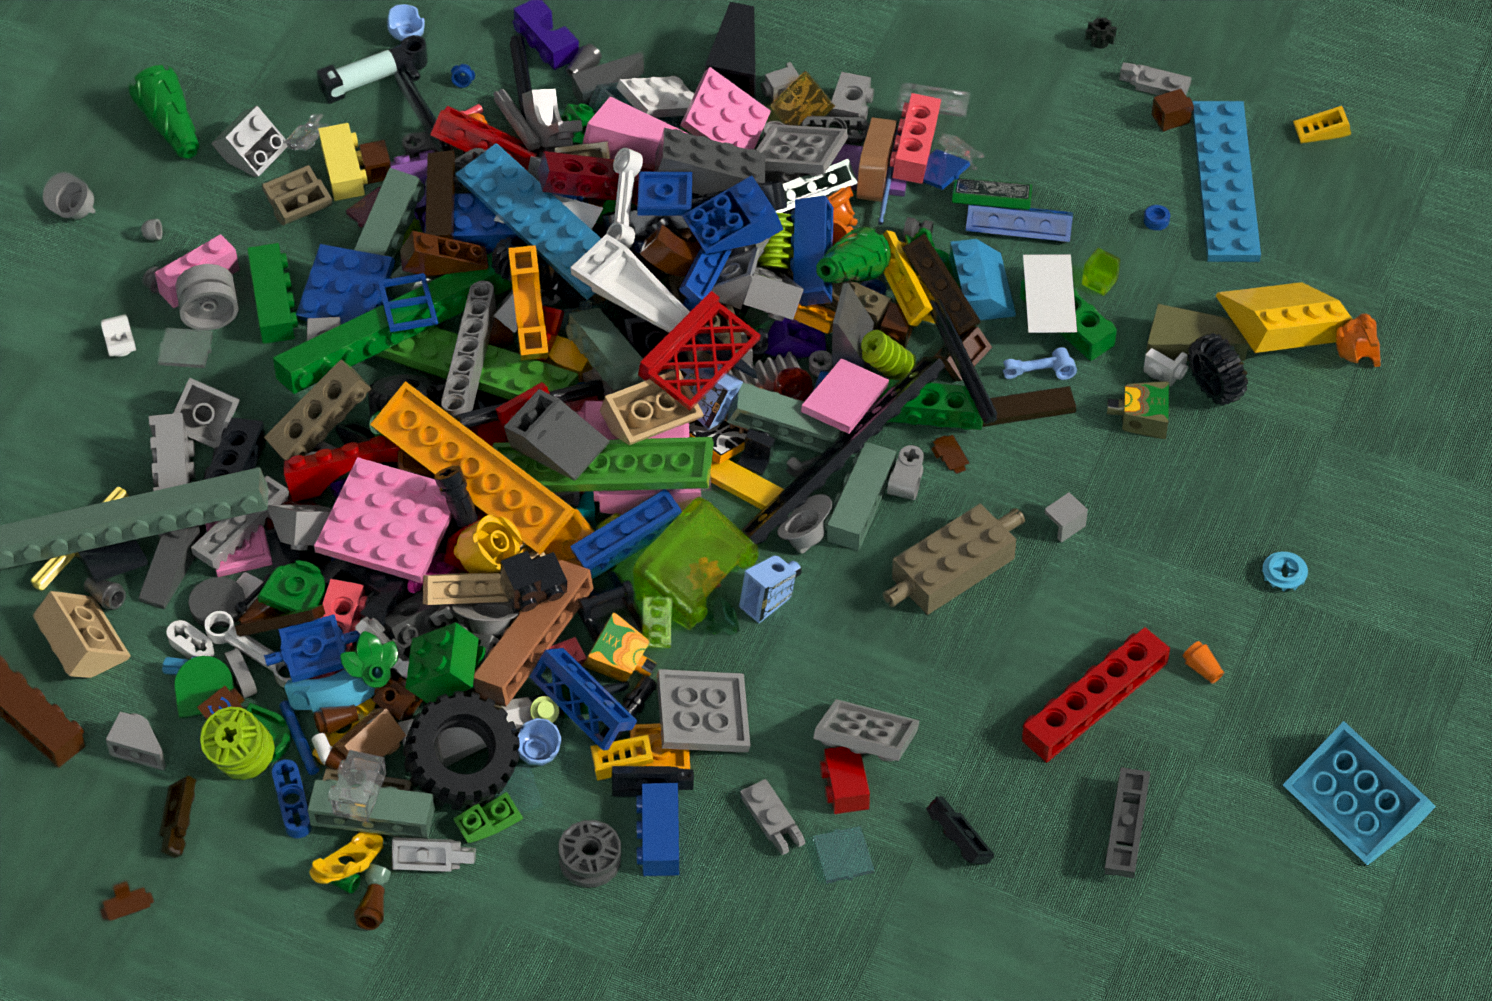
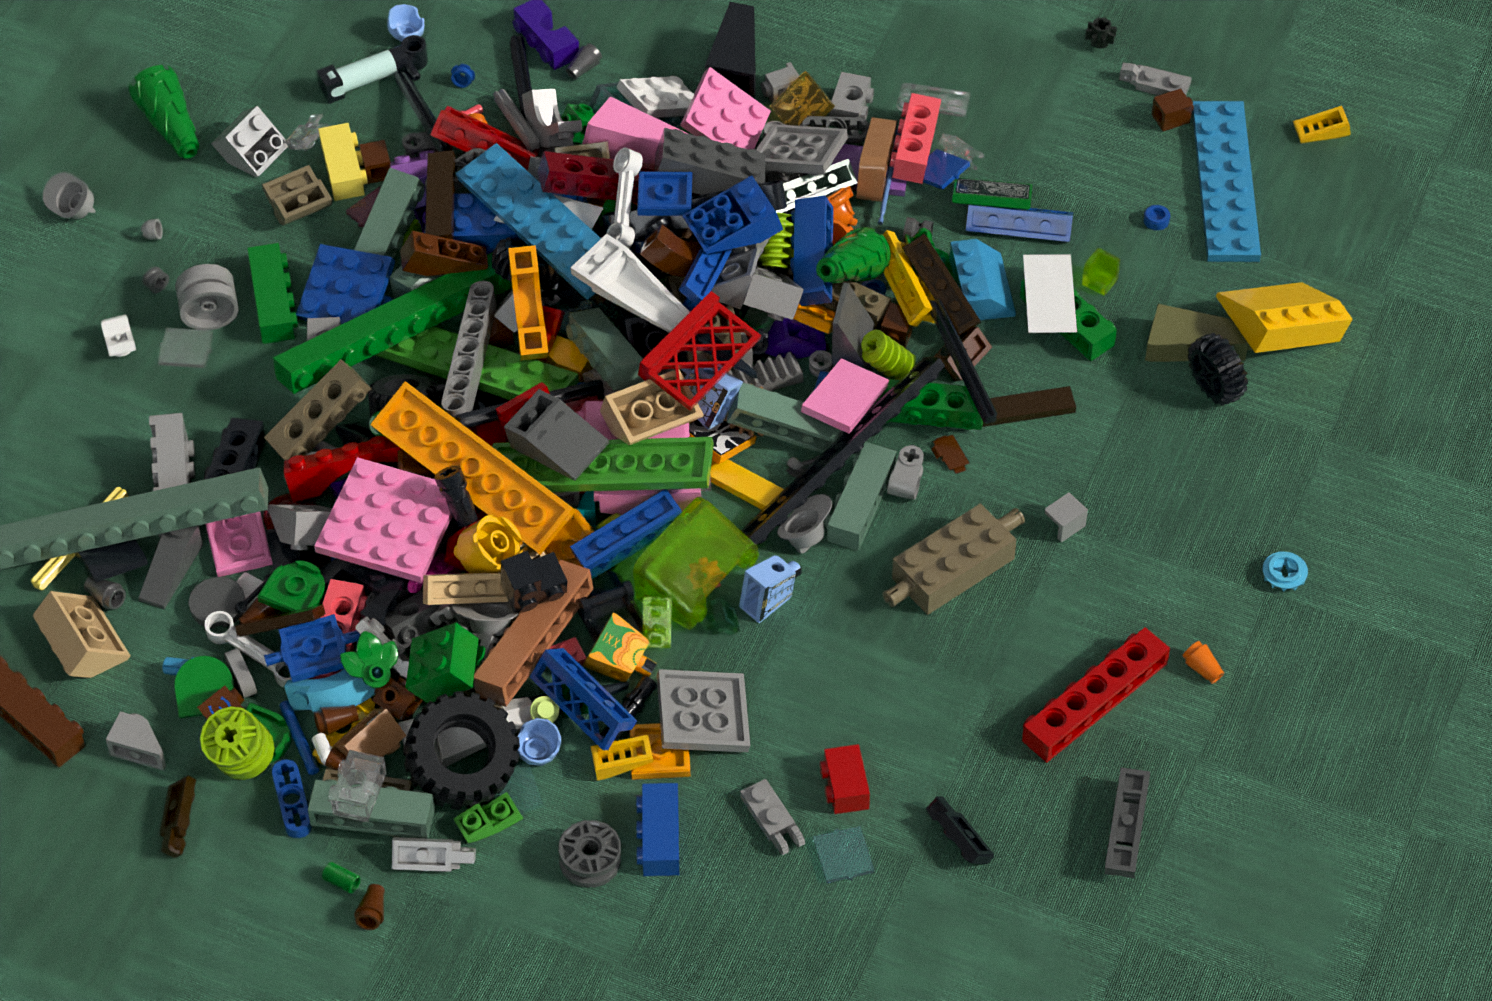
reddish brown piece [100,880,154,921] -> none
bright pink arch [155,234,240,308] -> none
white beam [166,620,214,660] -> none
light grey slope [173,378,240,449] -> none
light grey gear [191,476,289,570] -> none
yellow piece [309,832,384,884] -> none
sand green hinge [365,864,391,887] -> none
blue window [377,273,438,332] -> none
dark grey slope [571,52,644,109] -> none
black hinge [612,766,694,797] -> none
black bracket [738,429,775,476] -> none
clear red hair [773,367,813,402] -> none
light grey plate [813,699,919,761] -> none
light blue brick [1003,348,1077,380] -> none
torso [1107,381,1169,439] -> none
white bracket [1143,348,1188,387] -> none
medium azure slope [1283,721,1436,865] -> none
orange helmet [1336,313,1381,367] -> none

